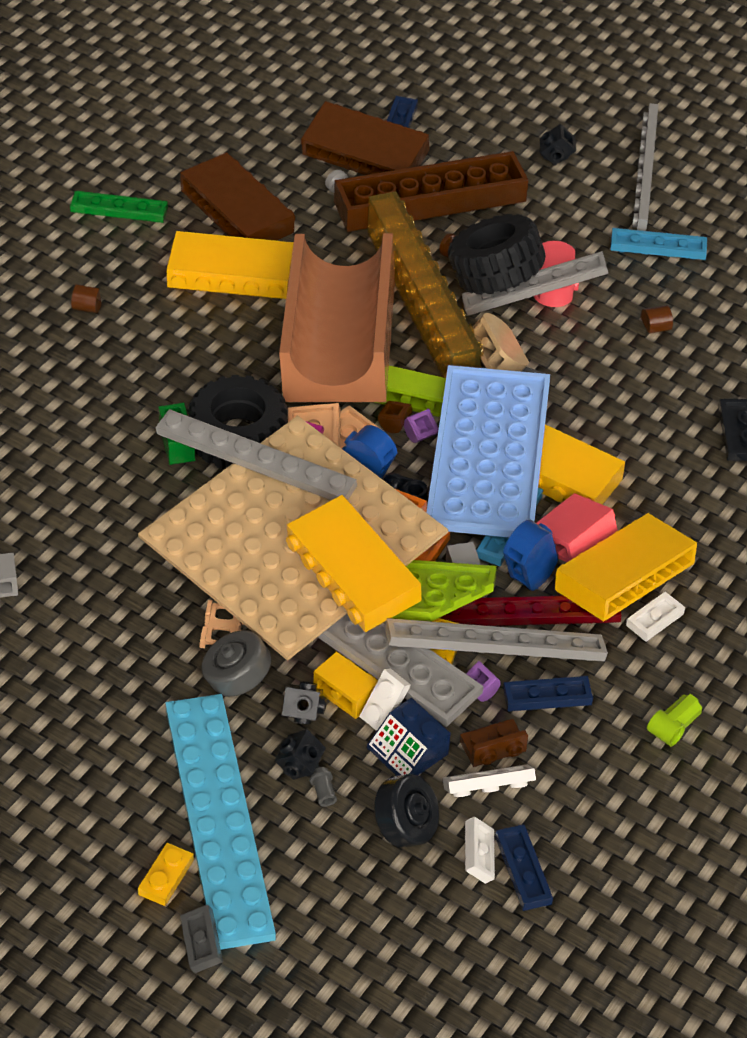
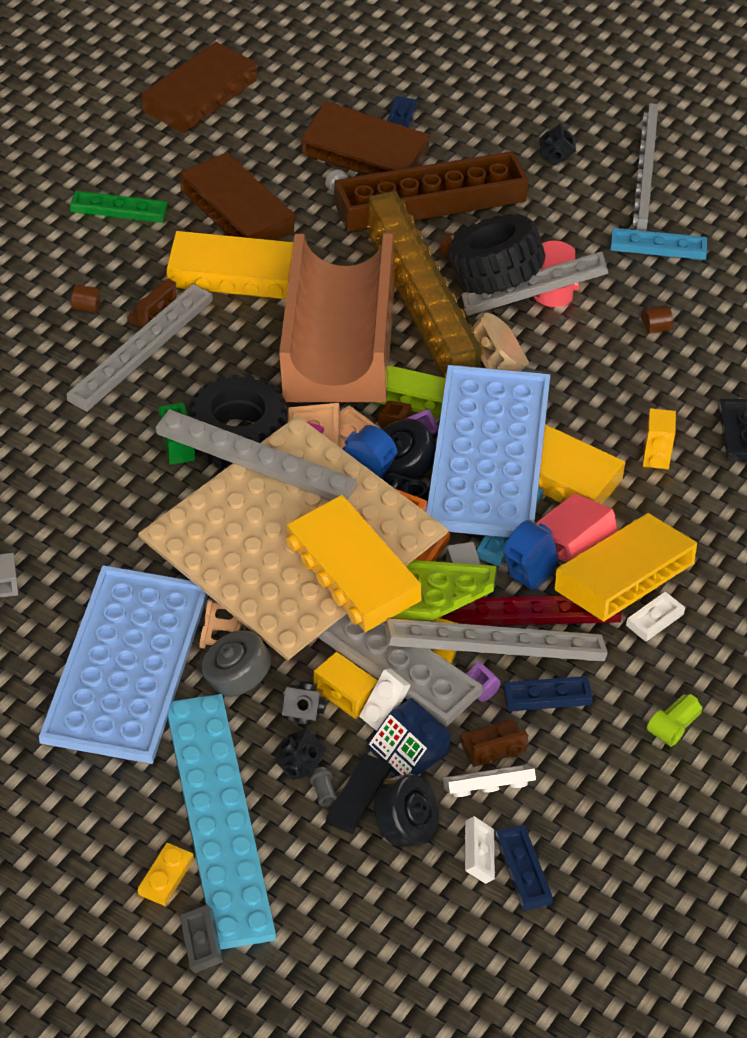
none -> light blue plate [39,565,208,764]
none -> light grey plate [67,284,213,412]
none -> reddish brown bracket [127,278,176,329]
none -> reddish brown brick [142,41,257,133]
none -> black tile [326,753,392,834]
none -> black wheel [383,419,436,481]
none -> yellow brick [643,408,676,469]

